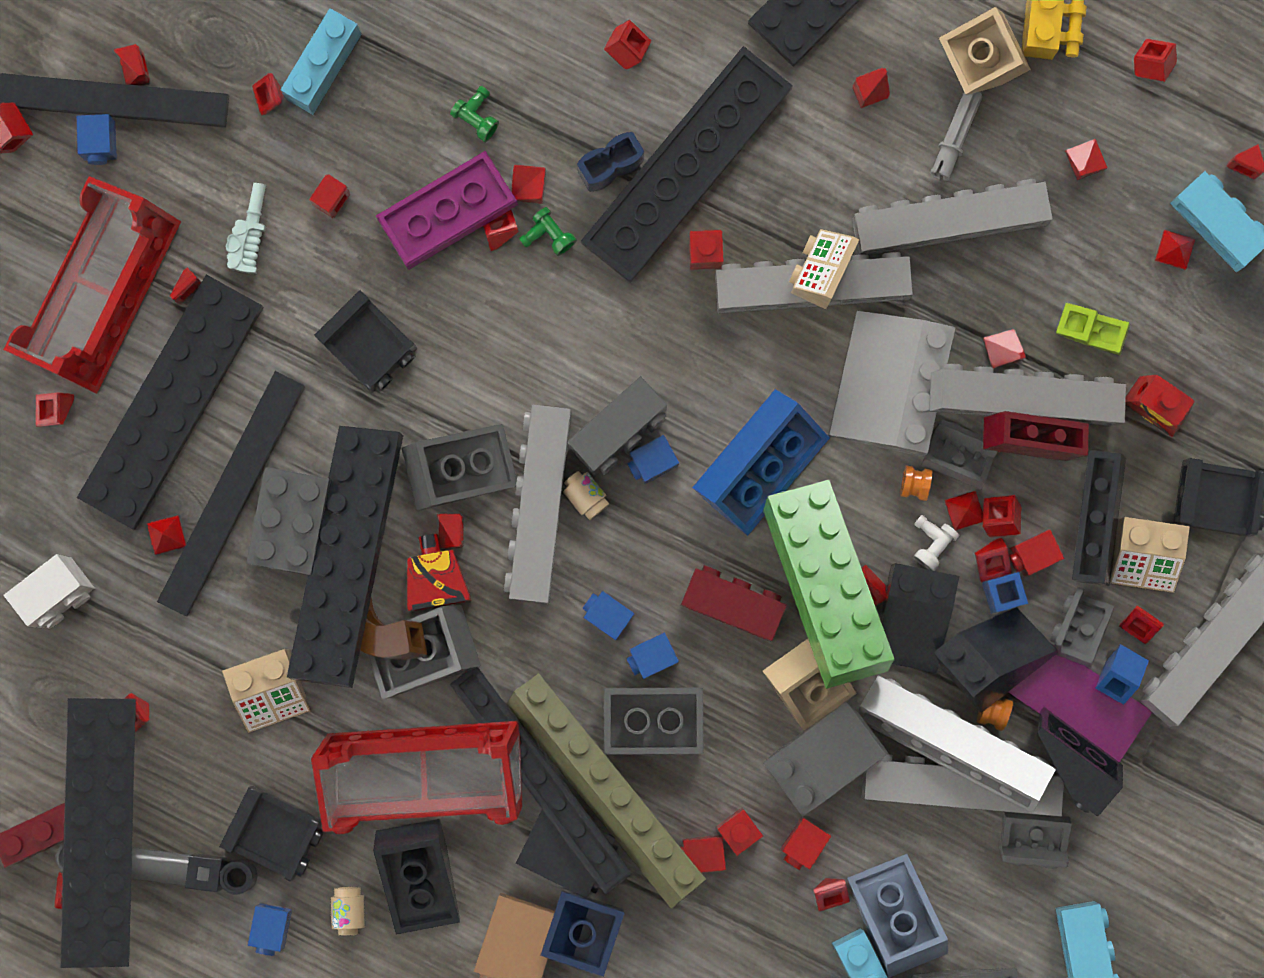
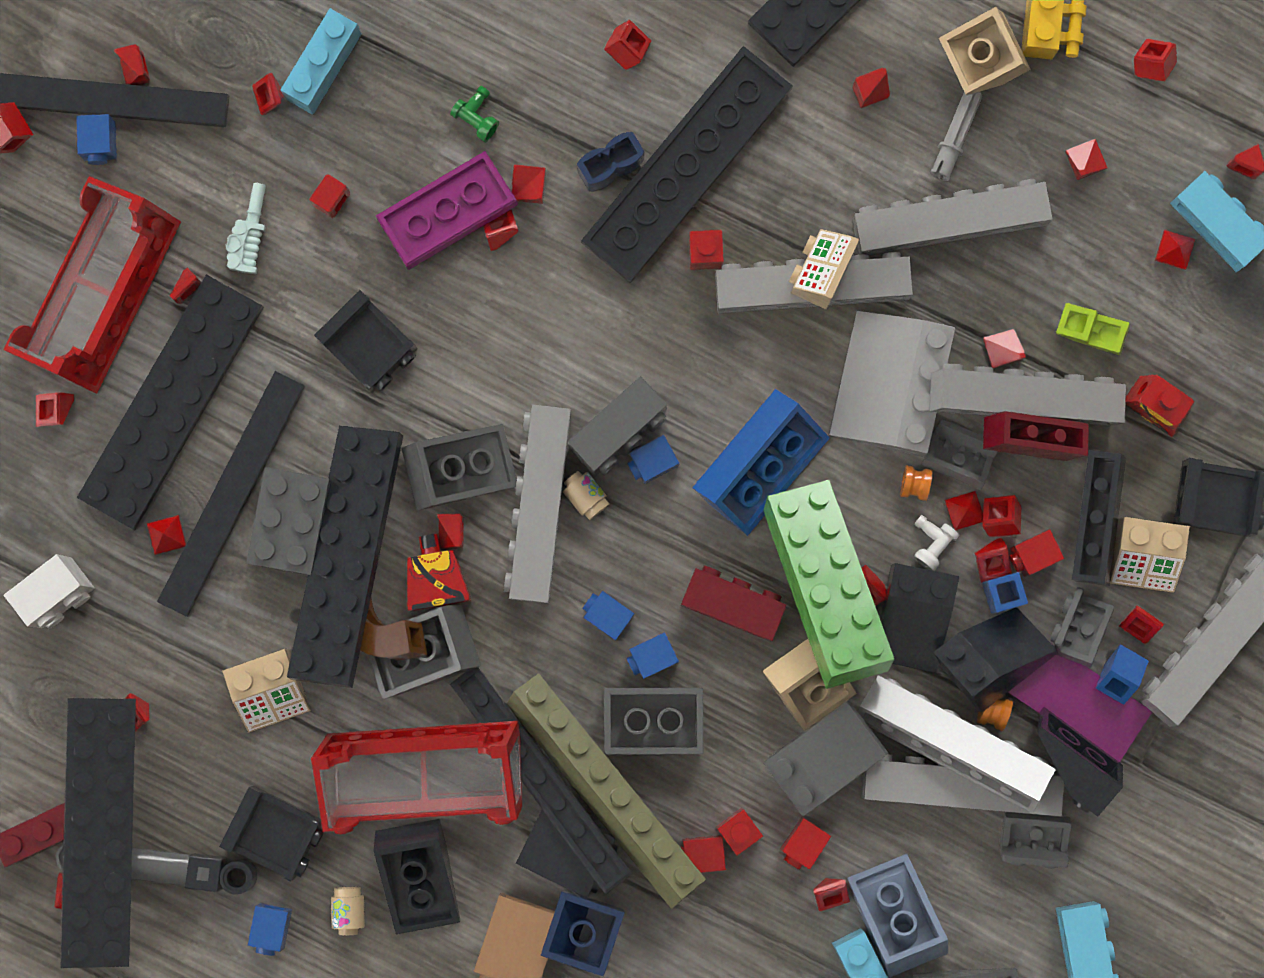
green piece [519,207,577,256] -> none

